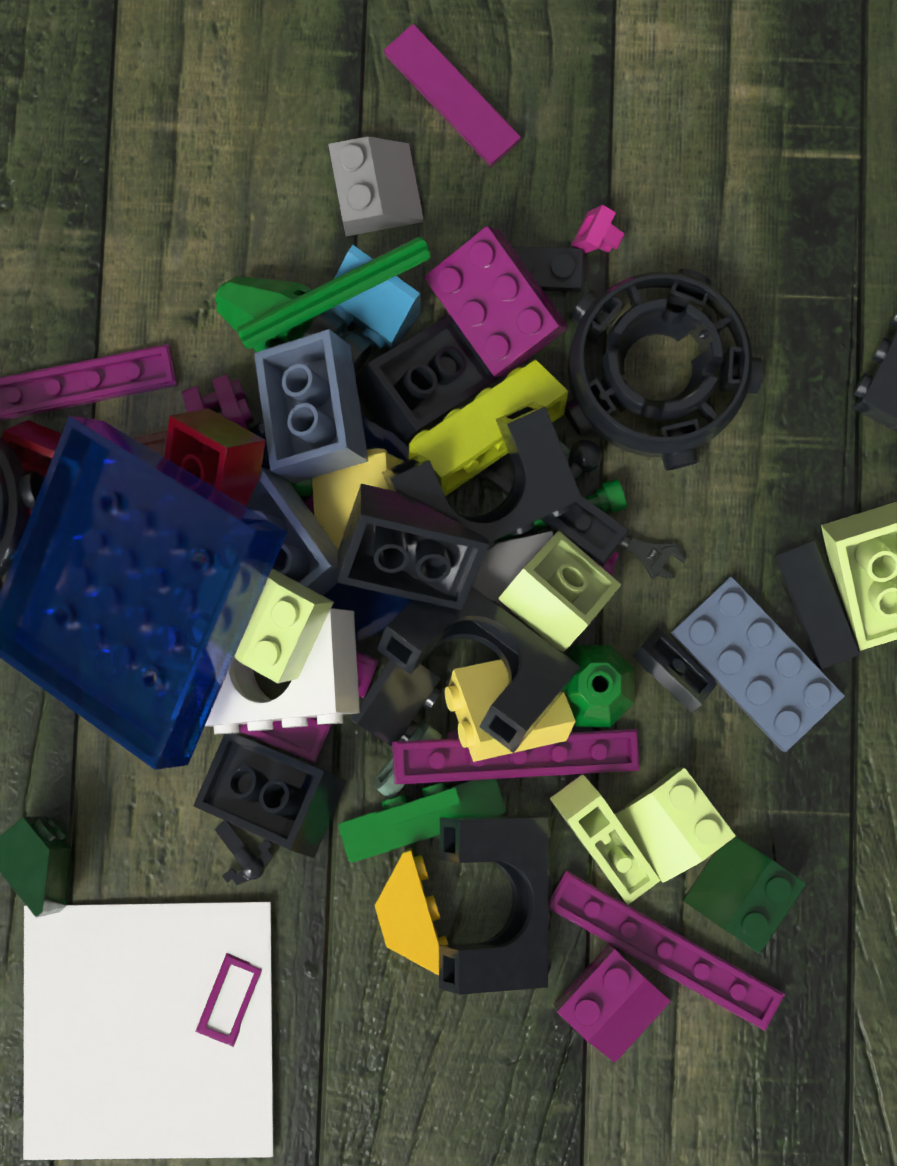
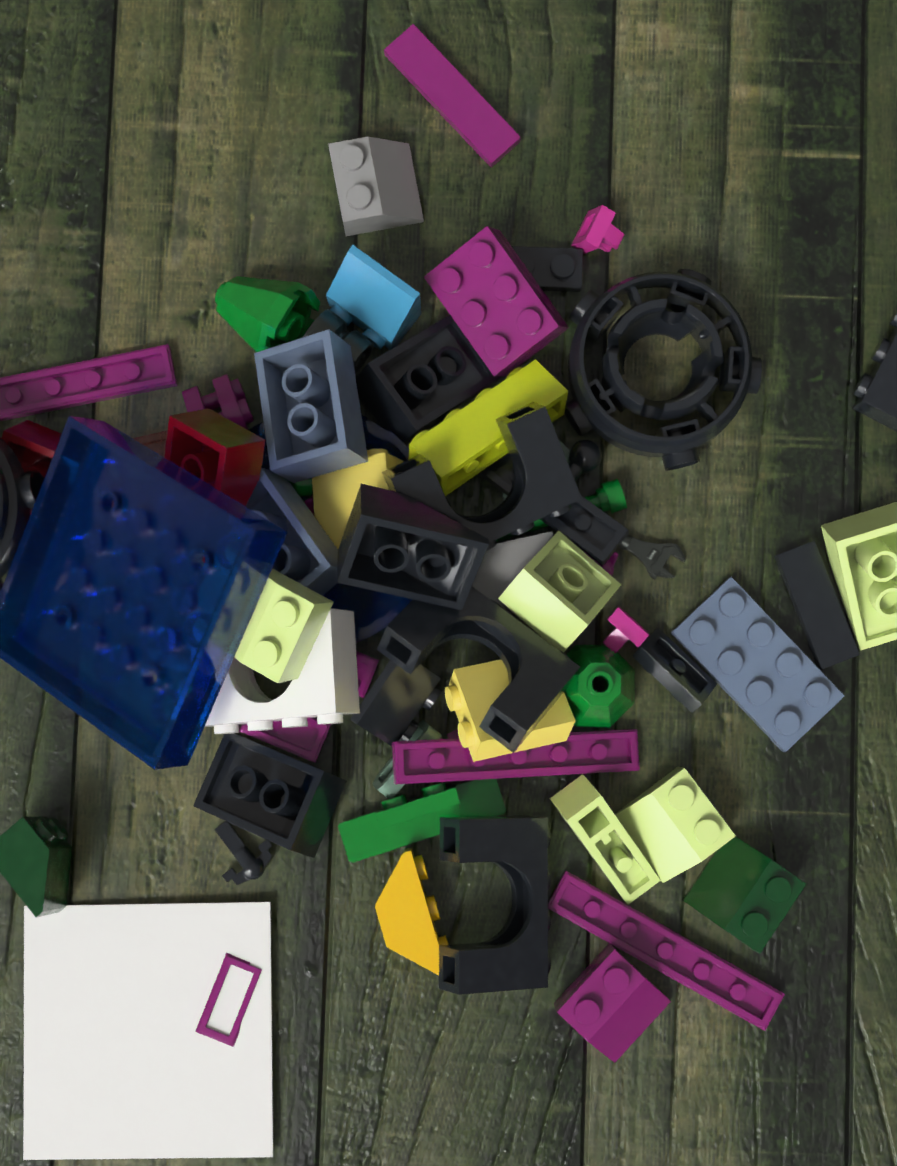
green axle [237,237,431,349] -> none
none -> dark pink tile [603,605,649,653]

